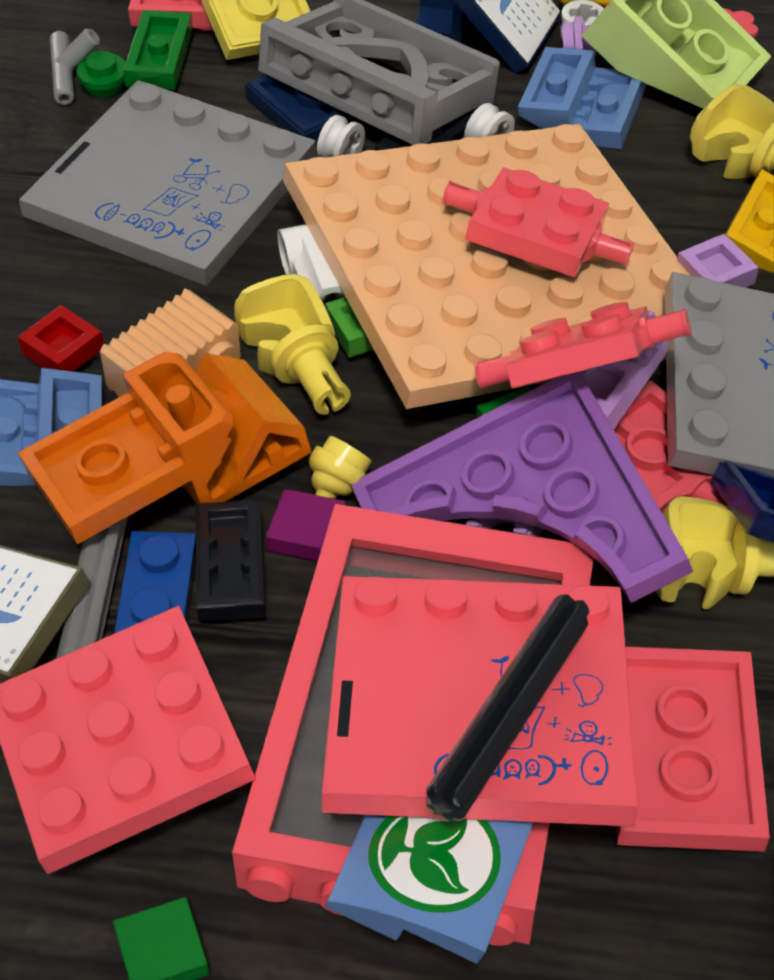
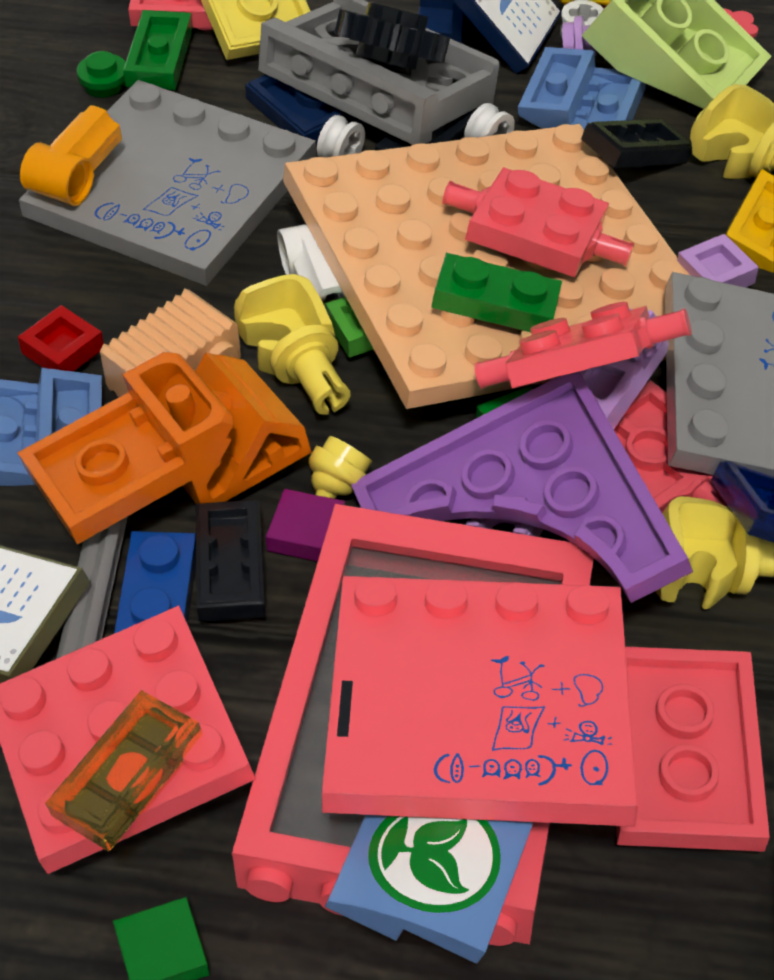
light grey piece [49,29,100,105] -> none
black axle [426,594,590,822] -> none
none -> light orange piece [20,105,122,206]
none -> clear yellow tile [45,690,203,852]
none -> black gear [334,1,451,69]
none -> green plate [431,252,562,332]
none -> black plate [581,119,692,169]

